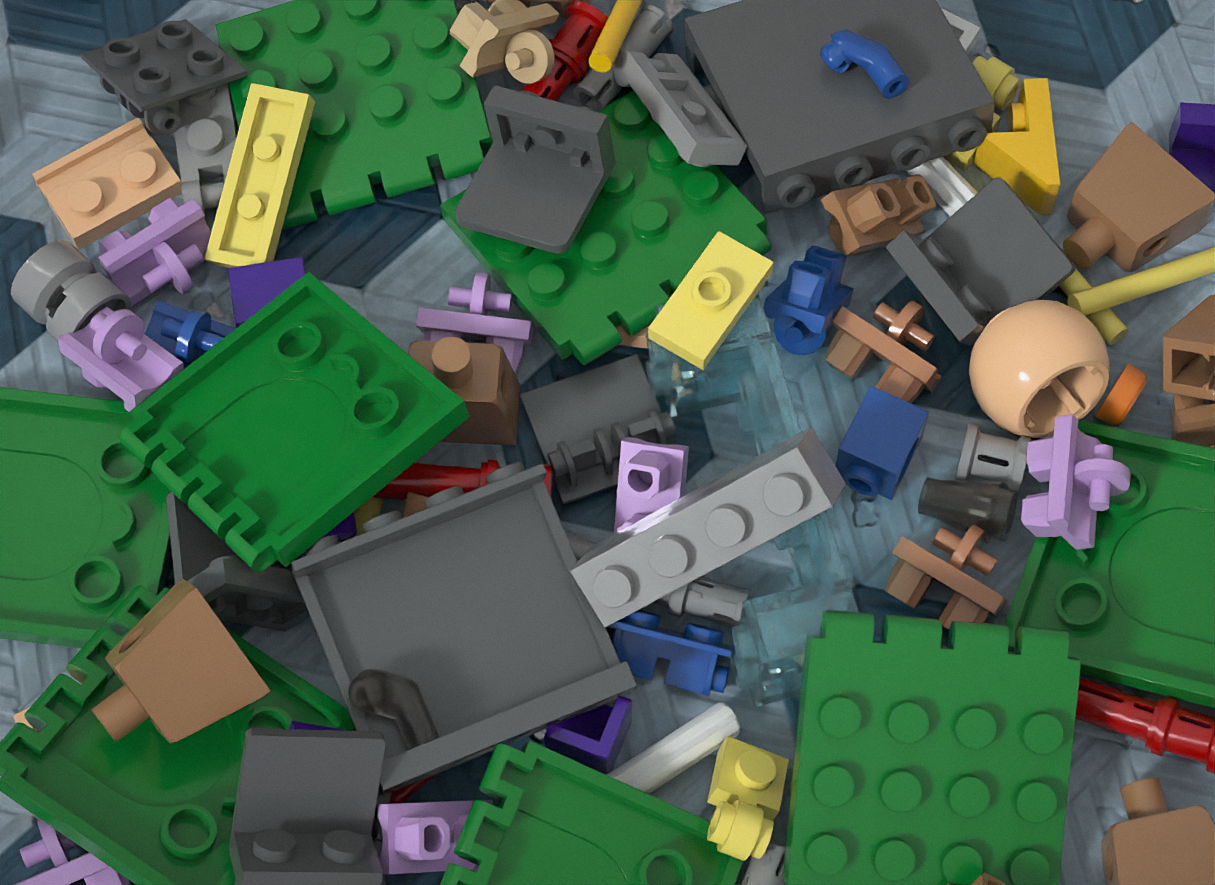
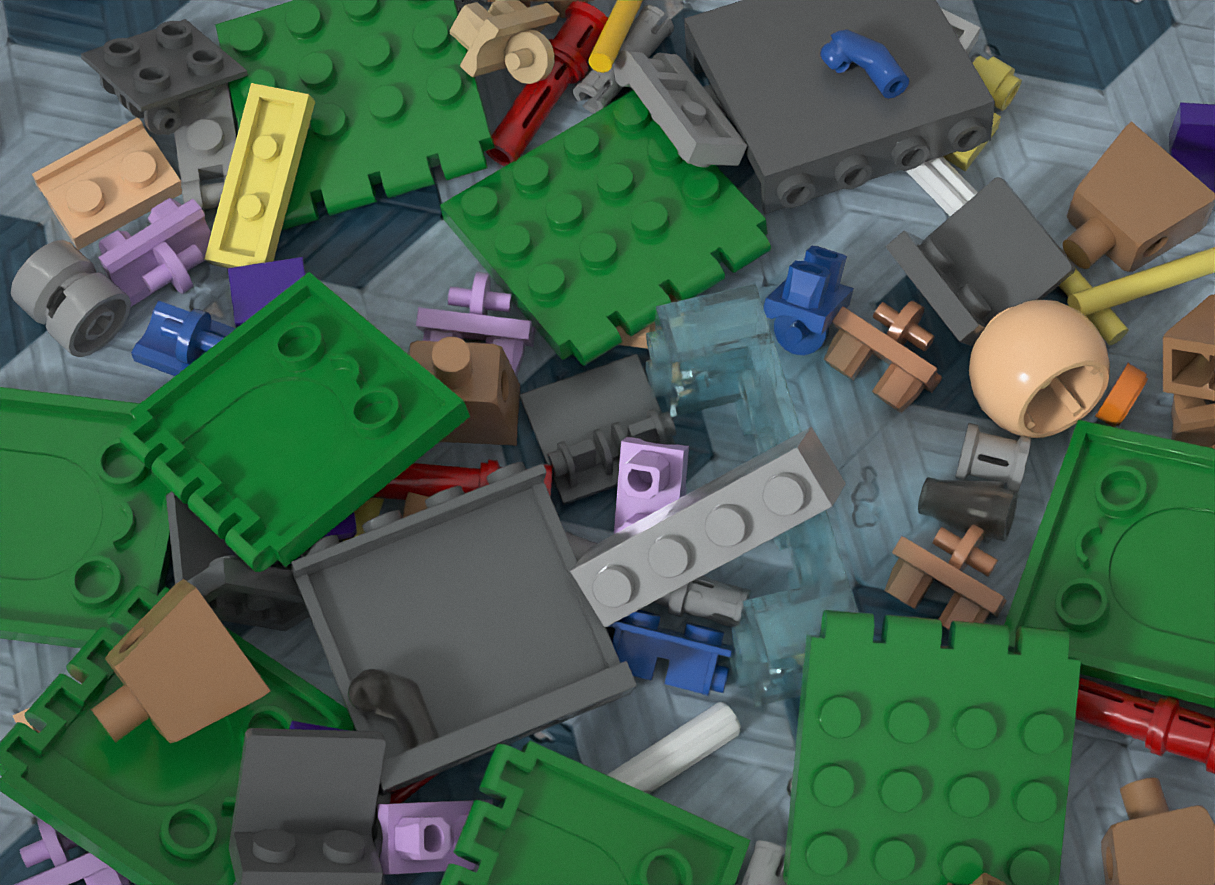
lavender hips [58,307,184,412] -> none
dark grey bracket [455,85,616,254] -> none
dark purple panel [544,695,632,775] -> none
light yellow plate [648,231,774,370] -> none
light yellow plate [707,736,789,861] -> none
medium nougat hips [820,175,936,256] -> none
blue brick [835,386,929,500] -> none
yellow slope [974,78,1060,215] -> none
lavender hips [1021,414,1131,550] -> none

